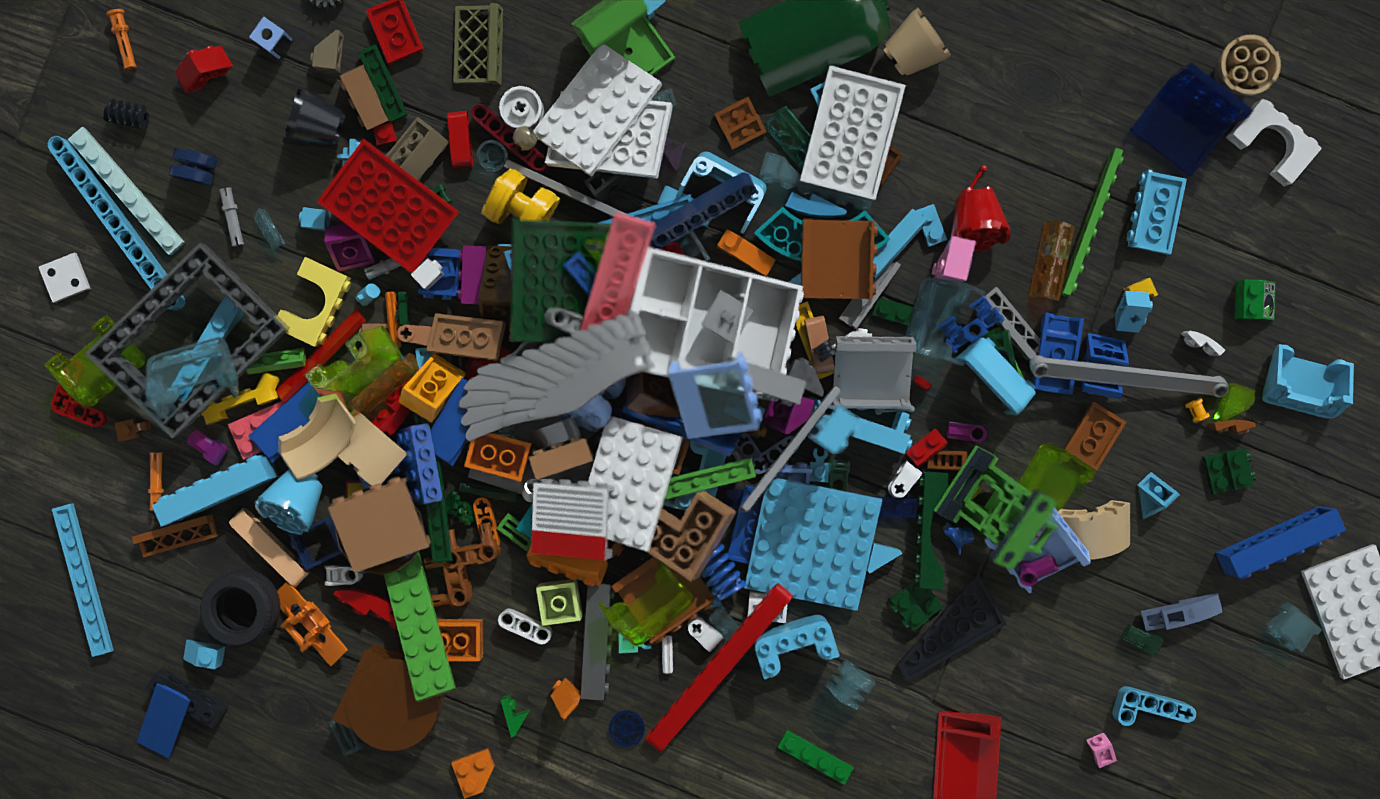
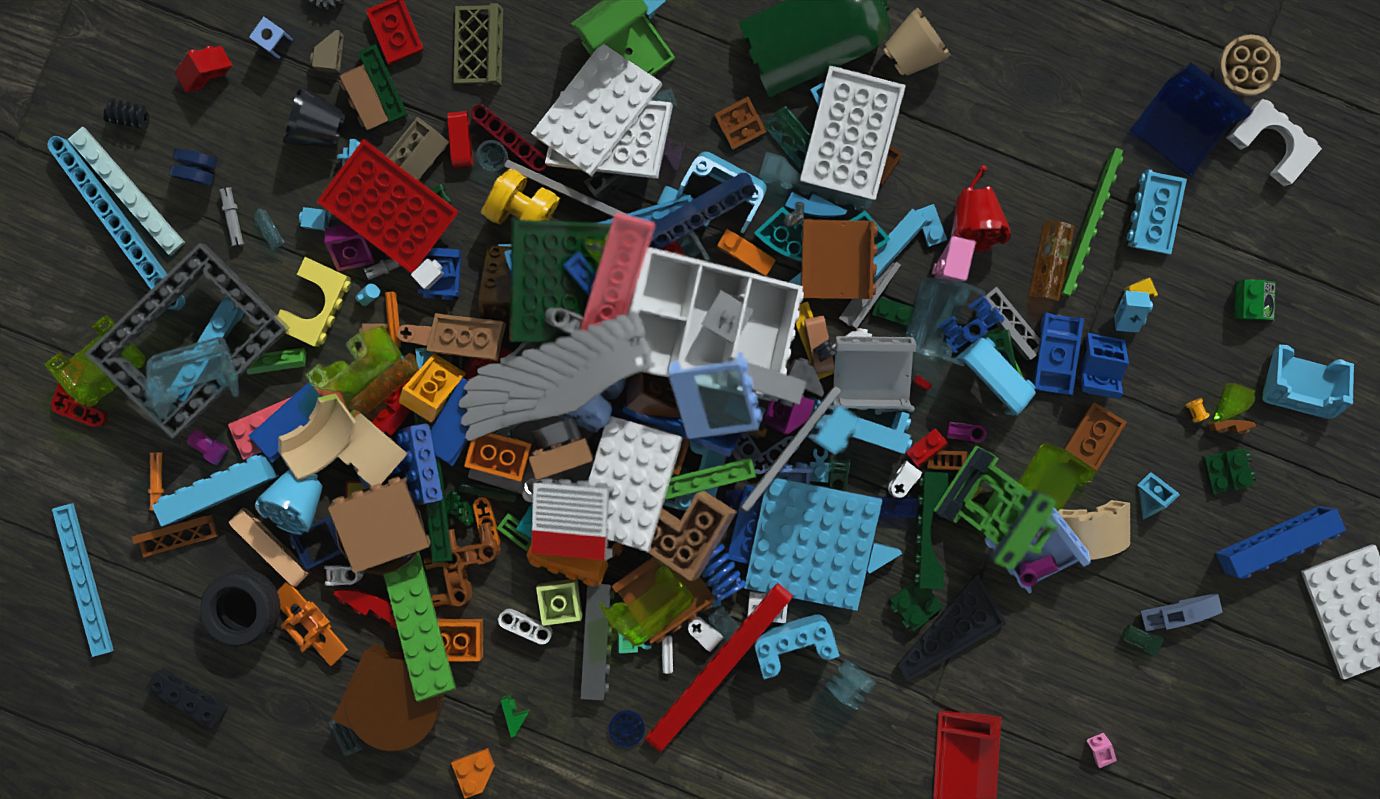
white tile [39,253,91,303] -> none
orange pin [106,9,137,70] -> none
dark orange plate [115,419,152,442] -> none
blue piece [137,683,190,758] -> none
medium azure slope [183,640,225,669] -> none
yellow plate [201,372,280,425] -> none
red tile [276,309,366,403] -> none
red plate [373,122,397,146] -> none
dark green plate [396,292,411,325] -> none
magenta brick [458,246,487,305] -> none
white wheel [499,86,545,132] -> none
dark tan piece [513,126,537,151] -> none
orange slope [551,678,581,719] -> none
green plate [777,729,854,785] -> none
blue animal [943,522,974,555] -> none
light grey piece [1029,356,1229,397] -> none
medium azure beam [1113,686,1196,726] -> none
white slope [1182,330,1225,356] -> none
clear light blue hips [1266,602,1322,653] -> none
none -> clear smoke arm [783,202,805,227]

